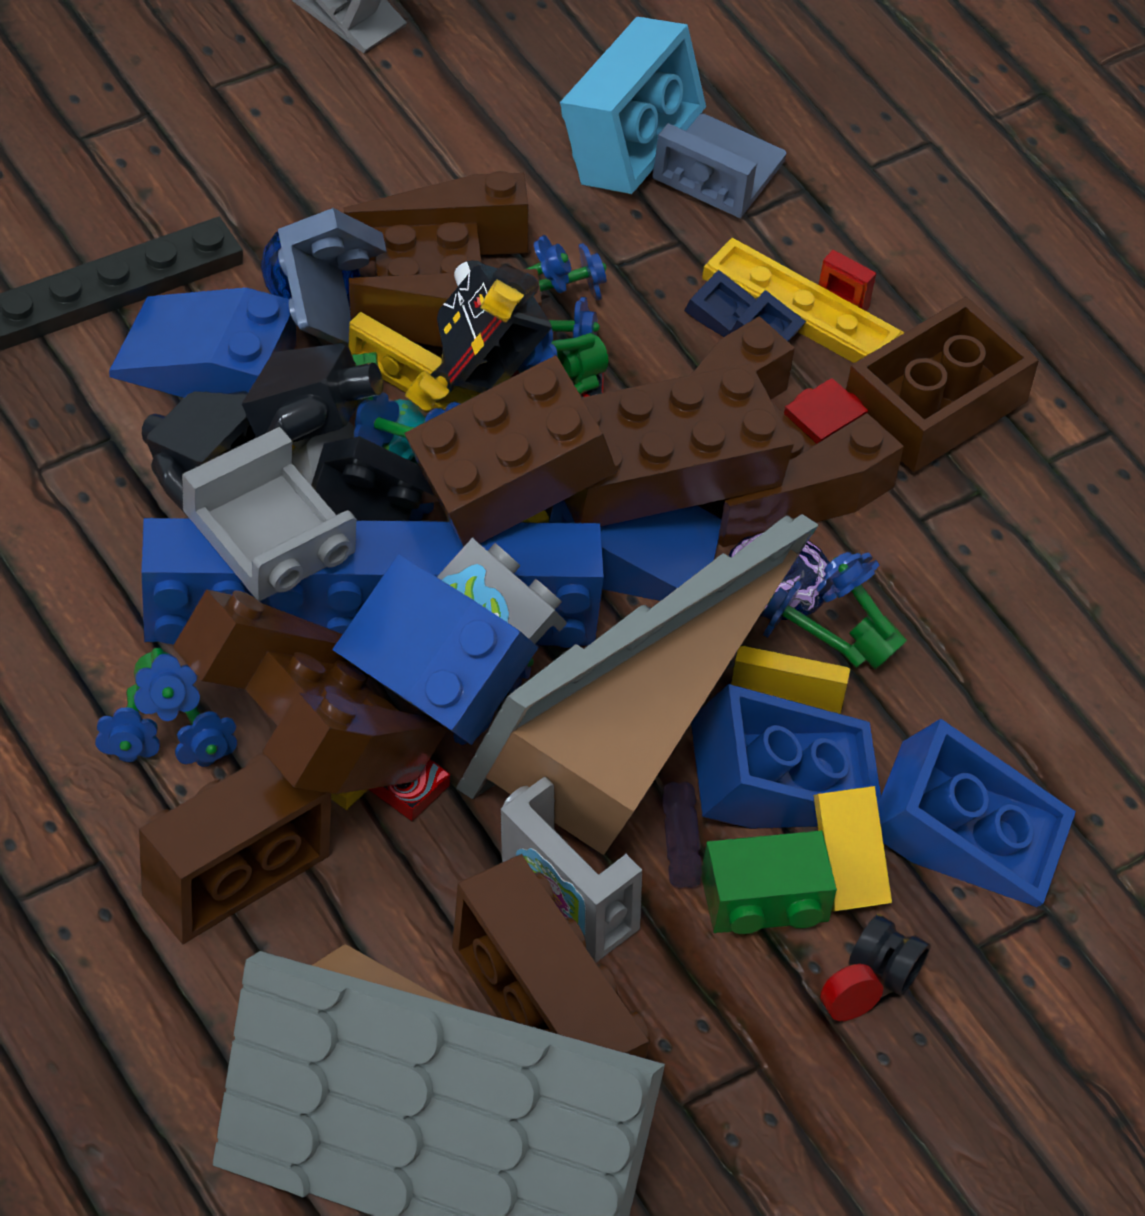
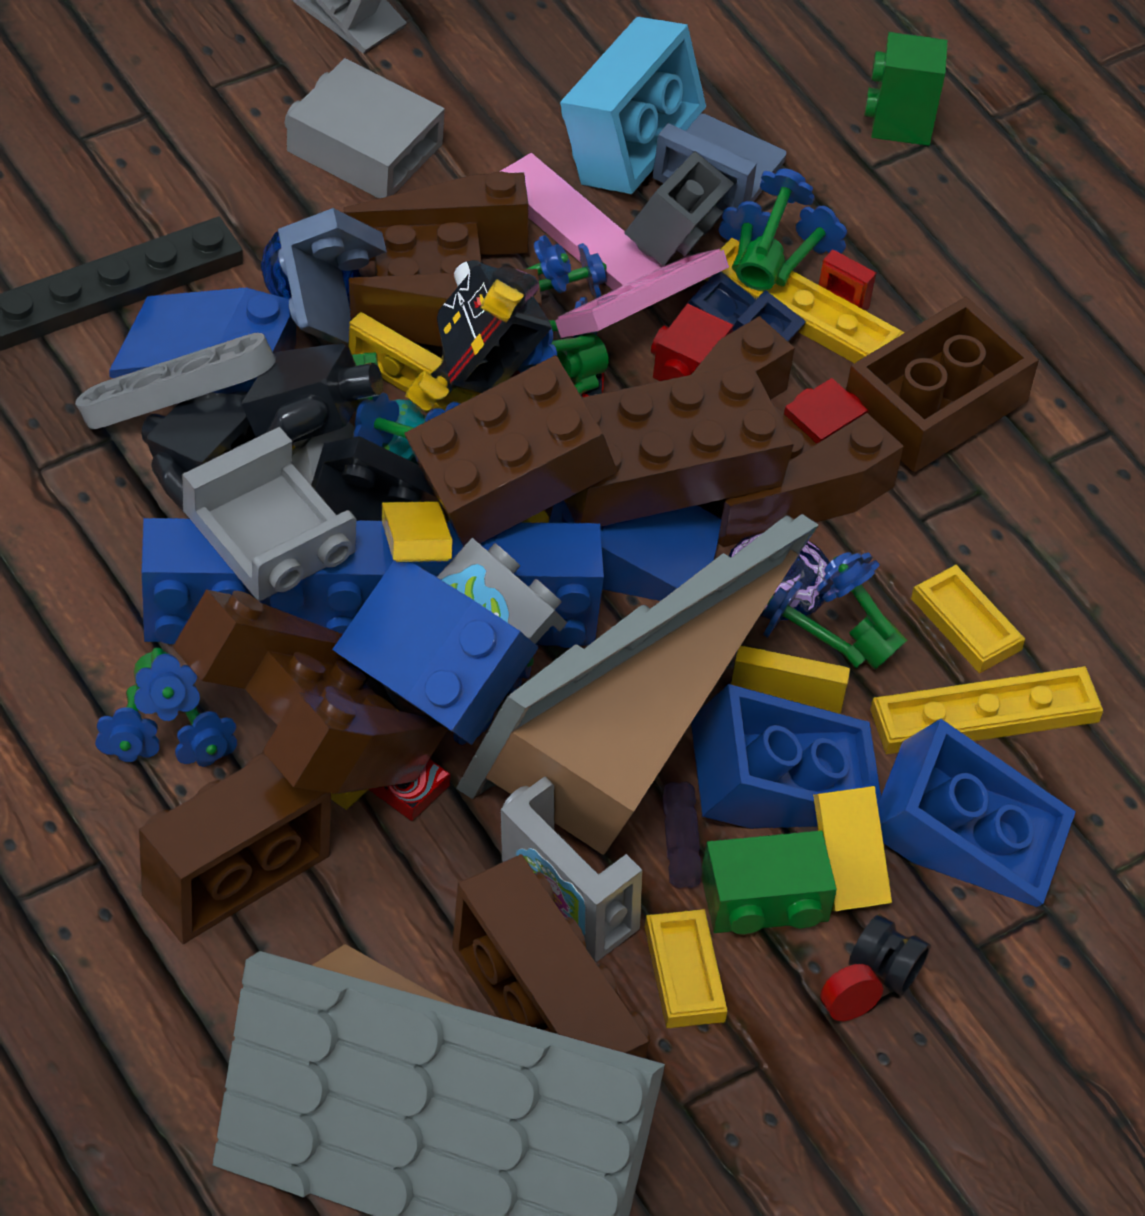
none -> light grey beam [75,333,276,429]
none -> light grey brick [284,58,445,198]
none -> yellow tile [382,502,452,562]
none -> bright pink tile [501,153,665,290]
none -> bright pink tile [555,249,729,338]
none -> dark grey brick [624,151,734,266]
none -> yellow tile [644,909,728,1029]
none -> red brick [651,303,734,381]
none -> plant [719,169,847,291]
none -> green brick [864,32,948,146]
none -> yellow tile [870,666,1103,755]
none -> yellow tile [911,565,1025,674]

